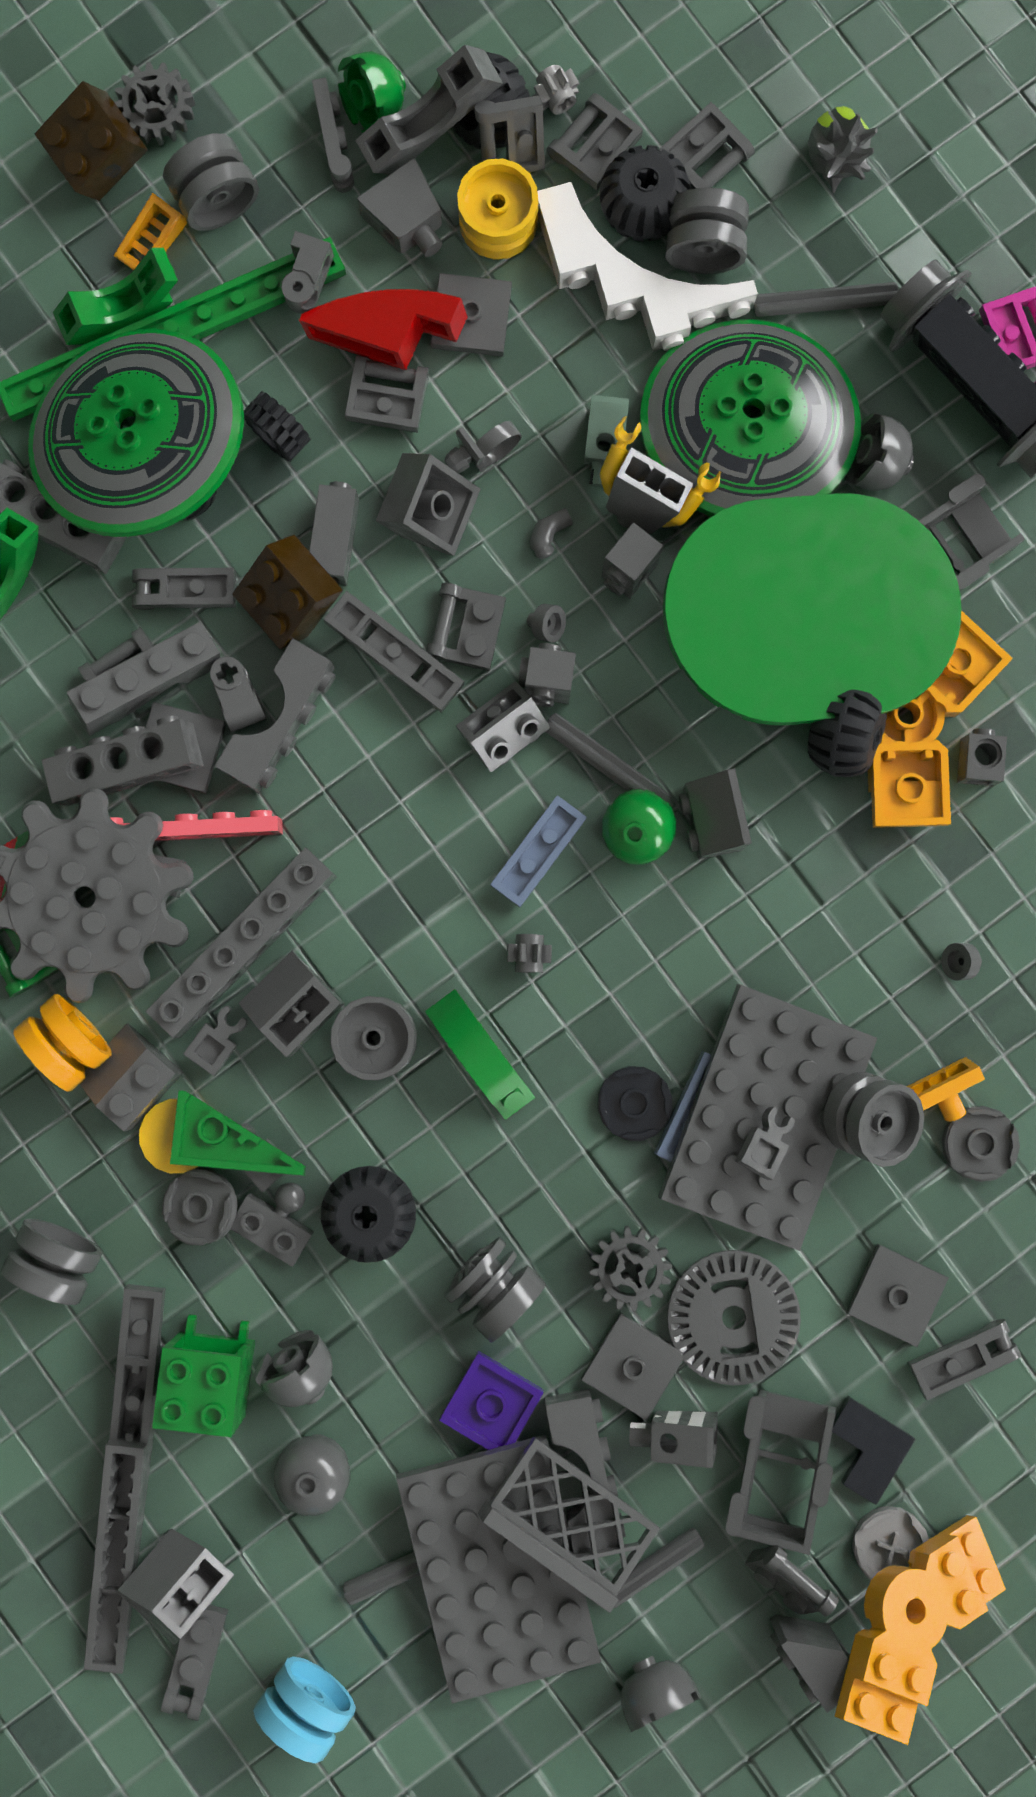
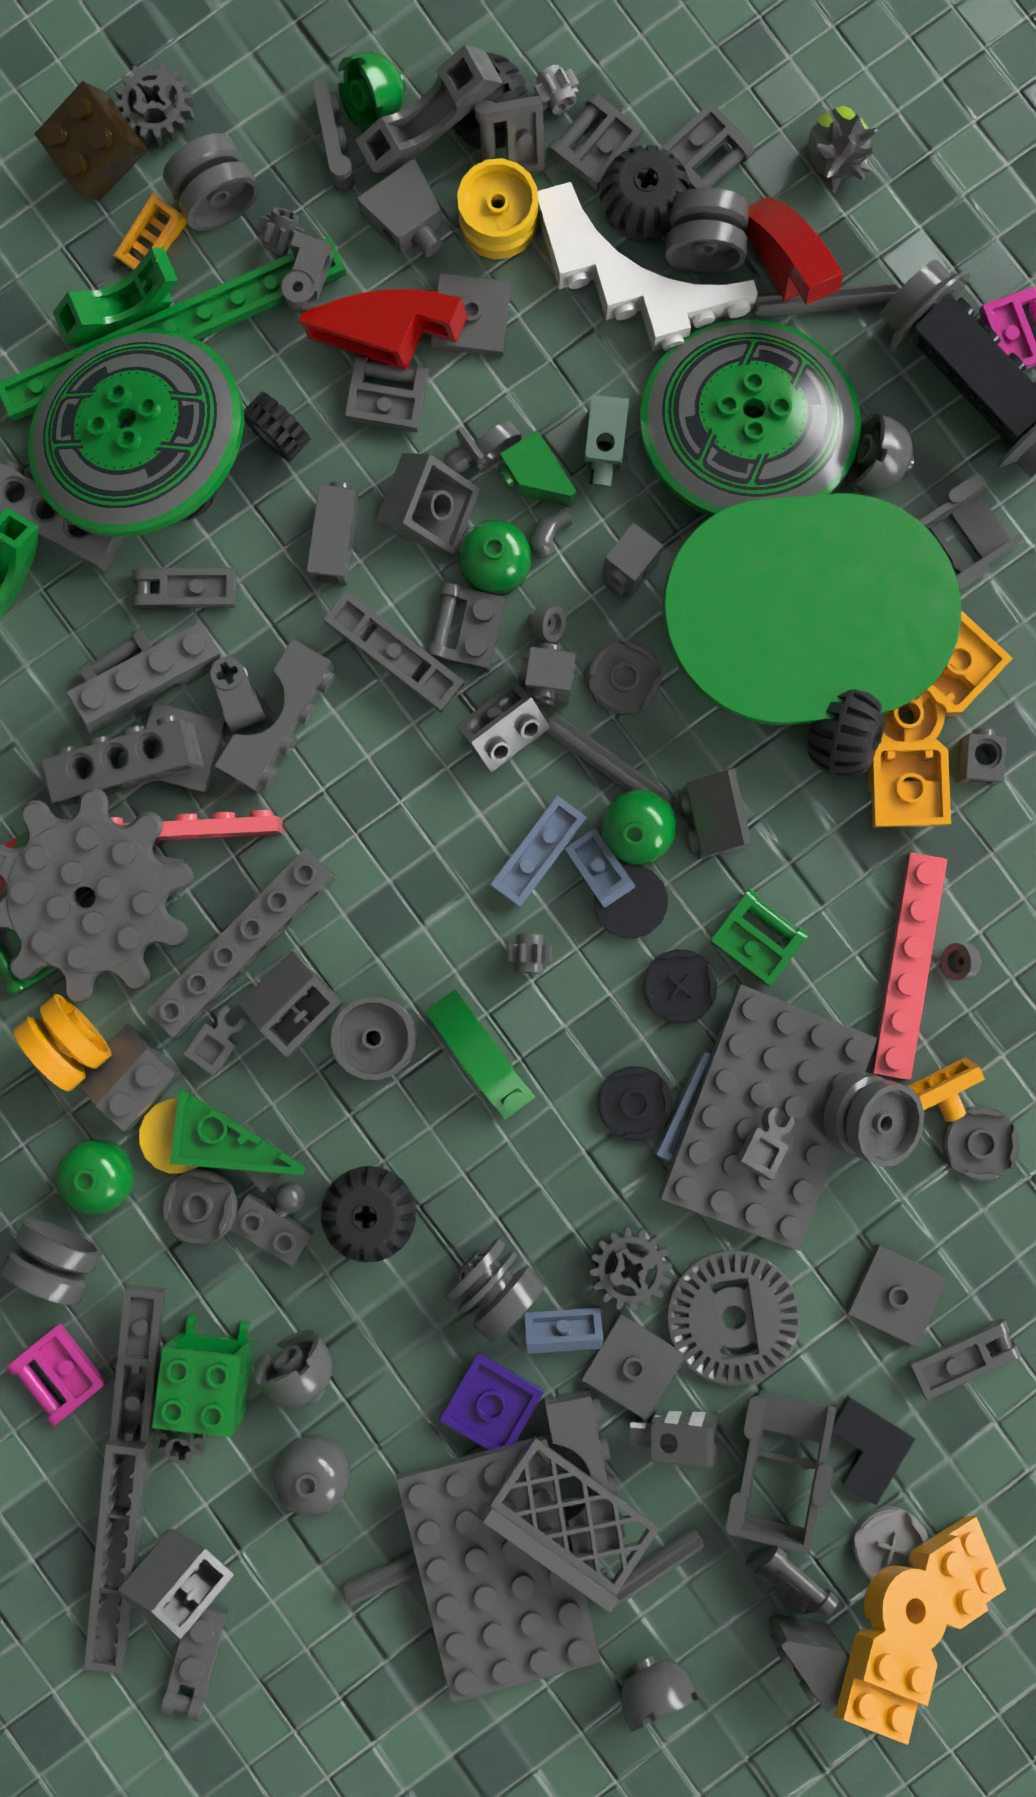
dark brown brick [232,535,343,650] -> none
medium azure wheel [253,1656,356,1763] -> none
dark grey torso [600,416,721,534] -> none
none -> dark pink plate [6,1323,108,1428]
none -> green cylinder [55,1139,135,1216]
none -> dark grey gear [158,1429,206,1465]
none -> dark grey gear [257,207,305,255]
none -> green cylinder [459,520,531,596]
none -> green slope [498,430,577,507]
none -> sand blue plate [525,1308,604,1354]
none -> sand blue plate [564,828,635,908]
none -> dark grey tile [588,640,662,715]
none -> black tile [594,864,668,939]
none -> black tile [642,949,718,1024]
none -> green plate [709,888,809,986]
none -> red slope [745,197,843,305]
none -> coral plate [871,852,948,1080]

